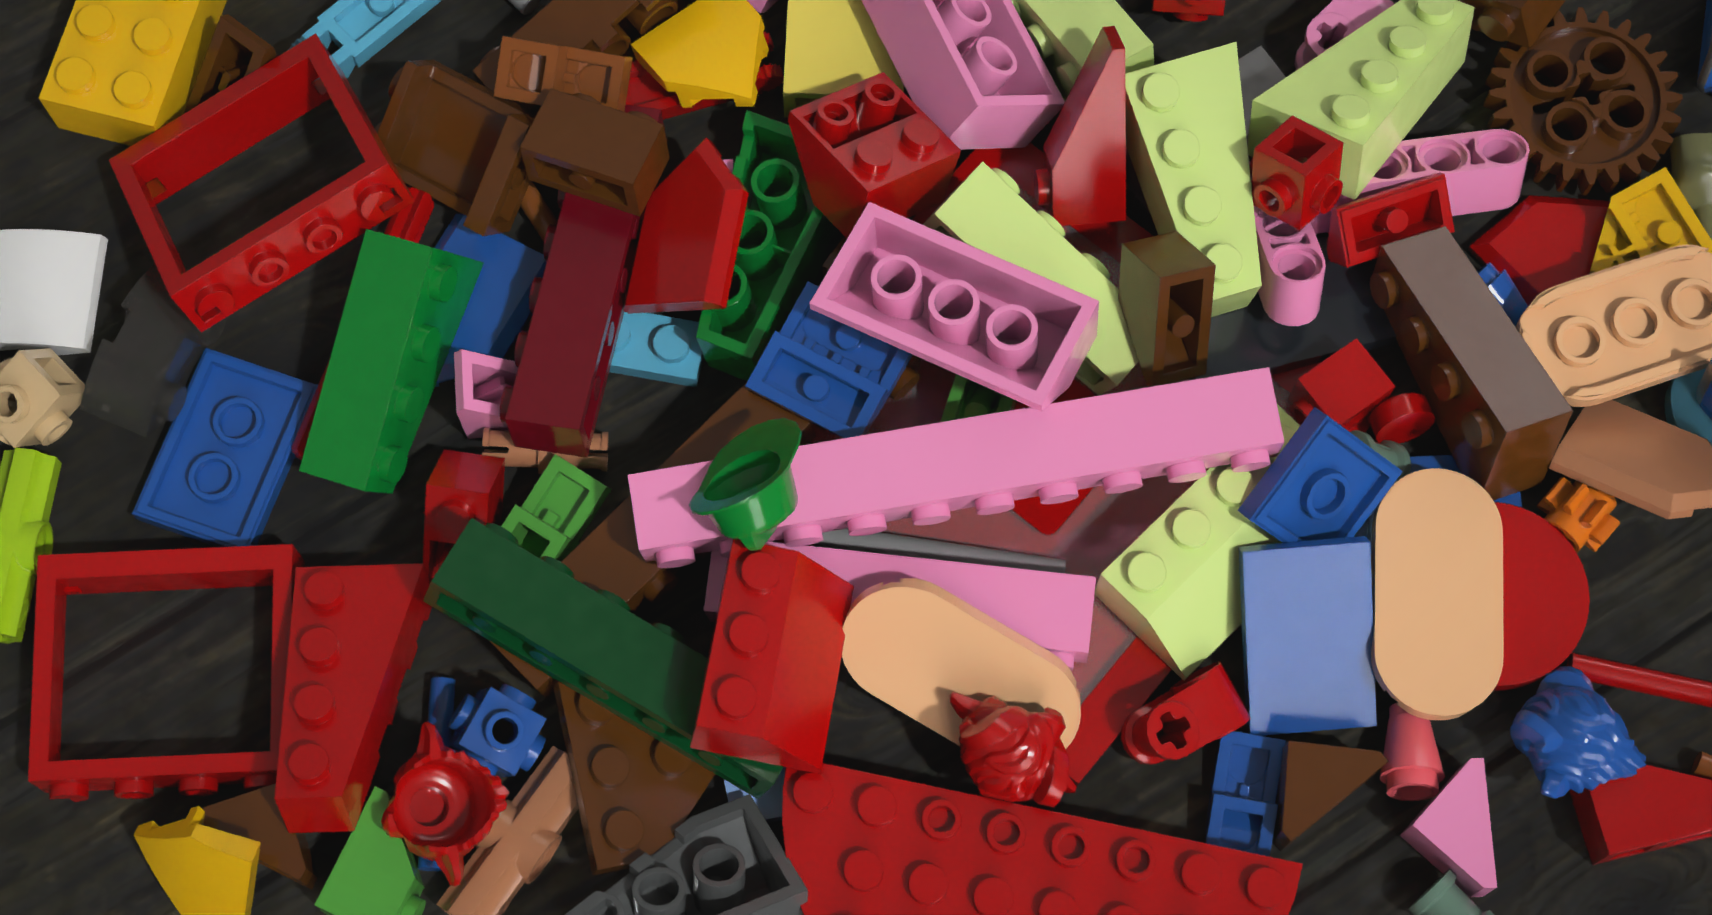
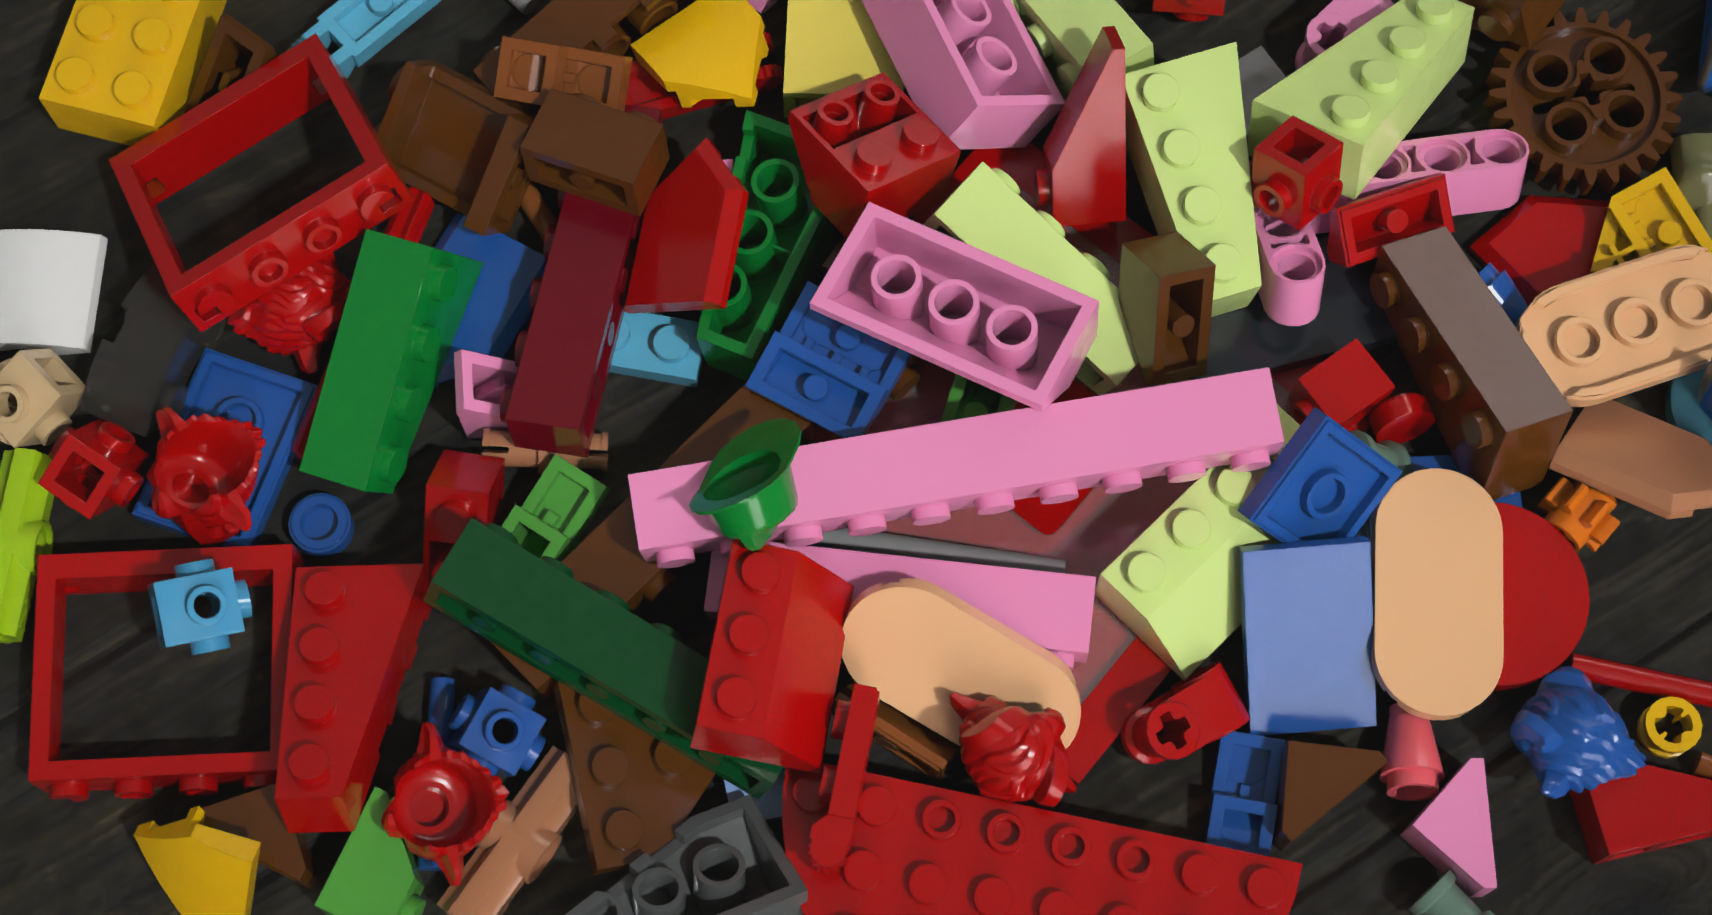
none -> red brick [38,419,150,520]
none -> red hair [146,406,266,546]
none -> dark azure brick [147,559,252,656]
none -> red hair [227,252,351,374]
none -> blue tile [288,493,355,558]
none -> red hinge [808,683,880,876]
none -> dark orange slope [834,680,961,781]
none -> yellow bush [1636,696,1703,759]

